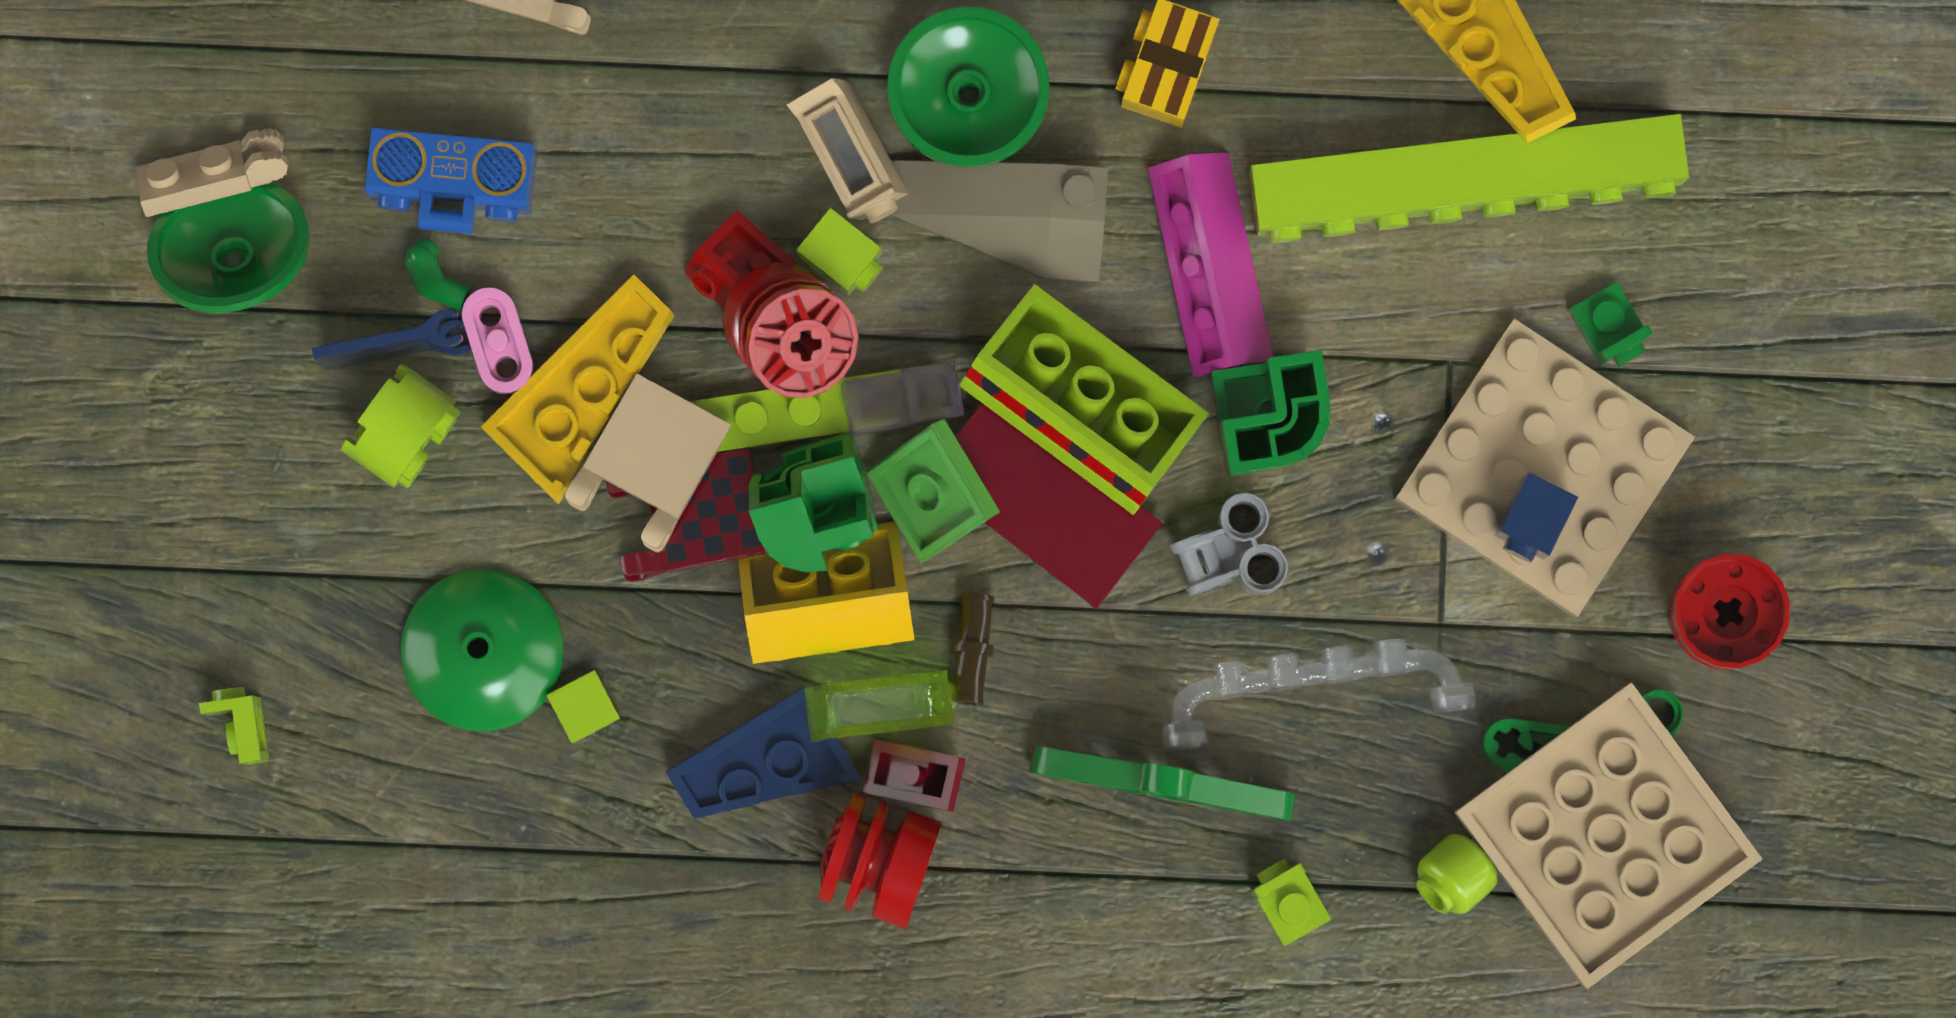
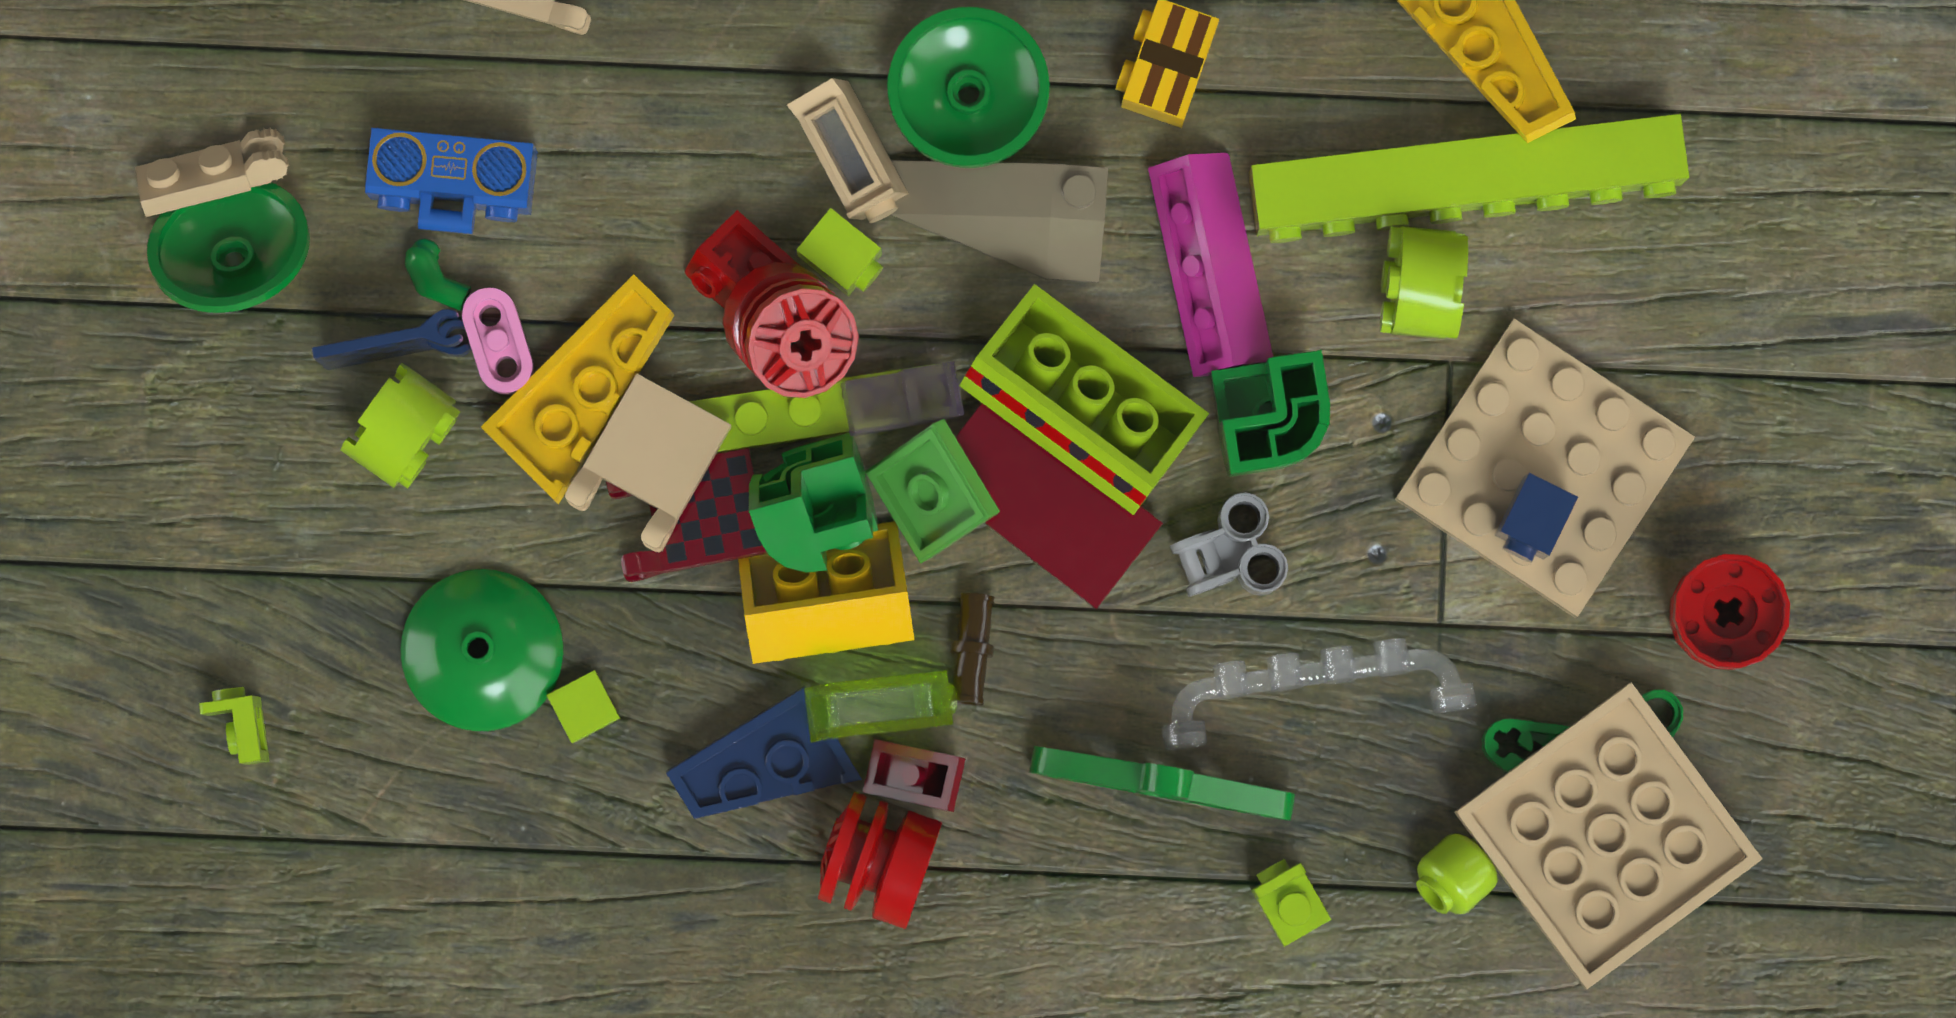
green bracket [1568,282,1653,367] -> none
none -> lime brick [1380,226,1468,339]

